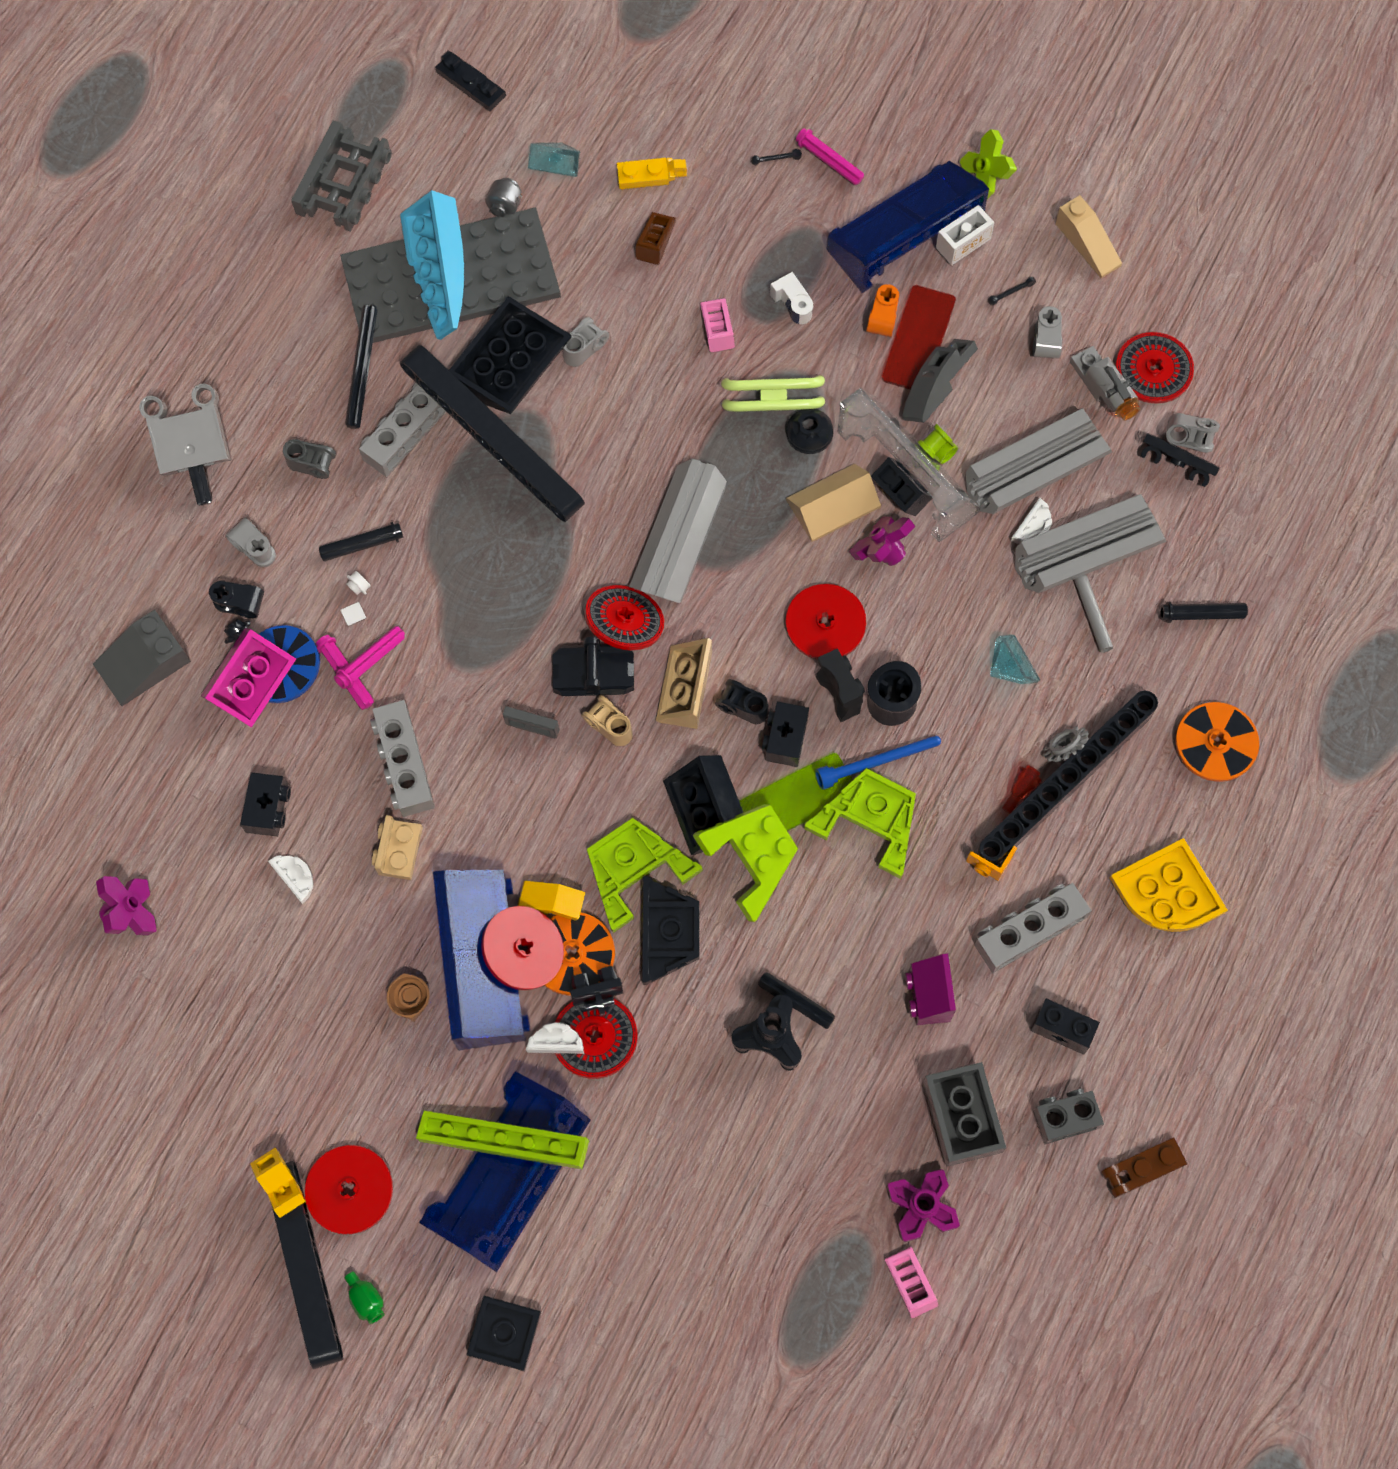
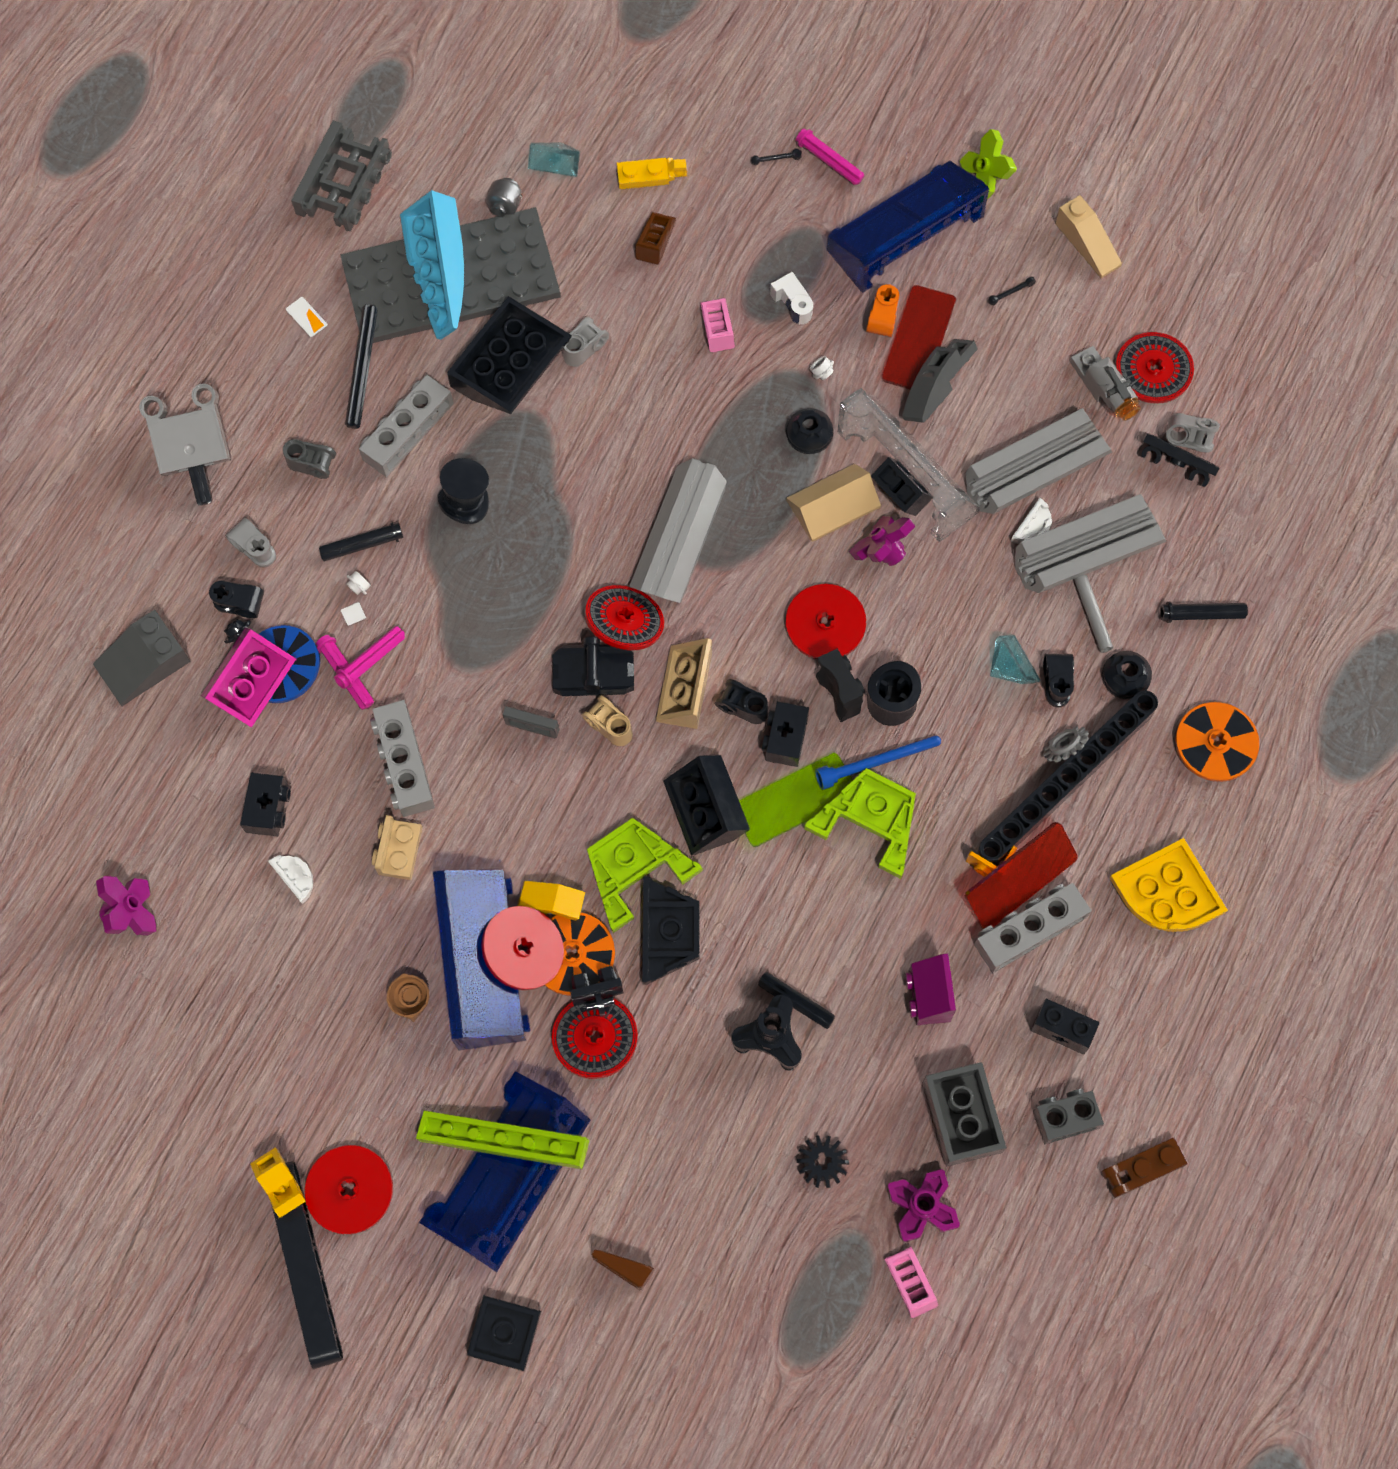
green plant [344,1271,385,1324] -> none
black beam [400,345,585,522] -> none
black plate [435,50,506,112] -> none
white tile [526,1023,584,1054] -> none
lime wing [693,804,798,922] -> none
yellowish green piece [721,375,825,412] -> none
lime piece [917,424,958,464] -> none
white brick [936,205,995,266] -> none
clear red cone [1002,765,1042,814] -> none
light grey piece [1033,306,1062,359] -> none
none -> white sticker [286,297,328,337]
none -> black hat [438,458,489,524]
none -> reddish brown slope [591,1249,654,1290]
none -> black gear [797,1135,849,1188]
none -> white plate [810,356,834,380]
none -> clear red piece [964,822,1078,929]
none -> black piece [1043,654,1074,708]
none -> black piece [1102,651,1152,700]

